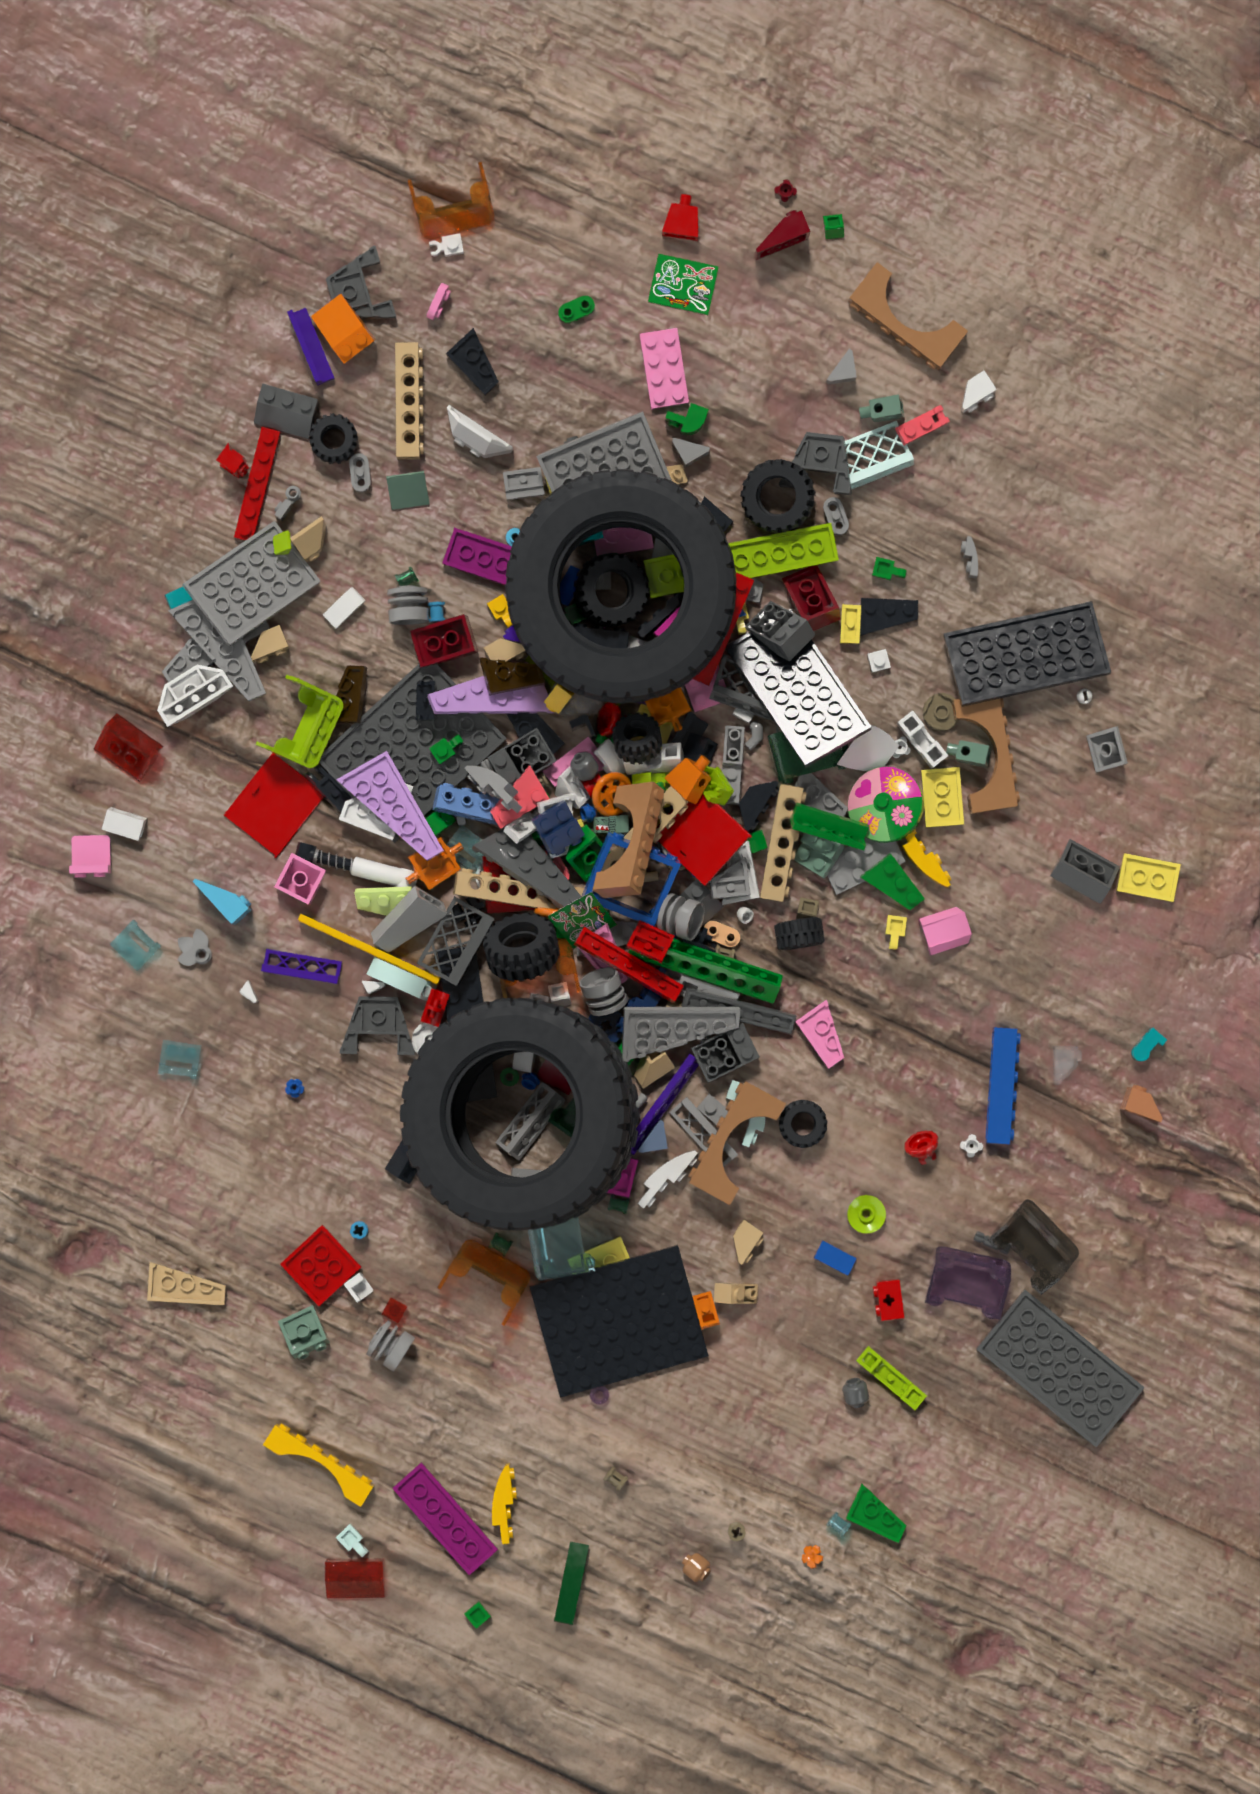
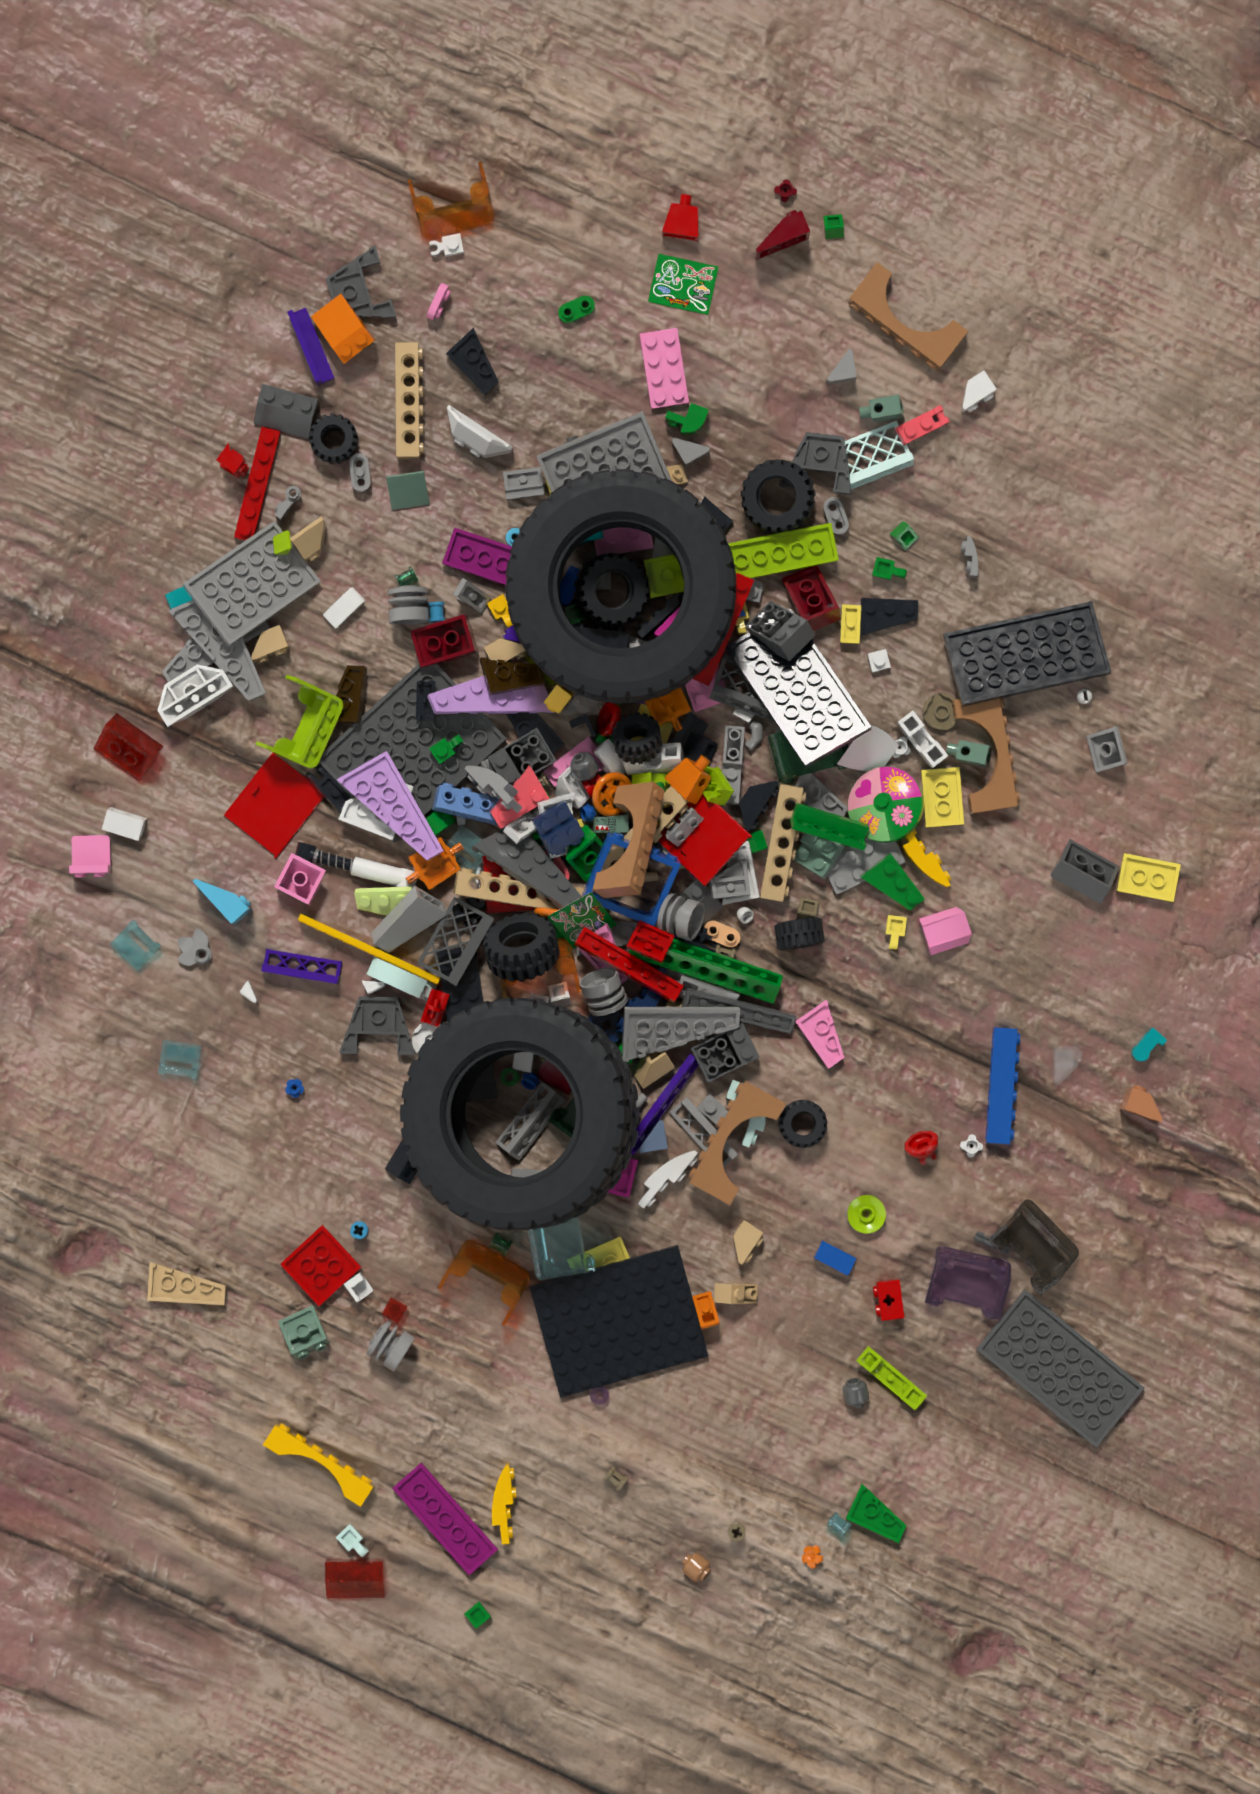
dark green slope [554,1541,589,1625] -> none
clear green bush [607,1194,630,1214] -> none
none -> light grey slope [453,578,491,613]
none -> light grey hinge [665,807,704,847]
none -> green slope [890,521,919,551]

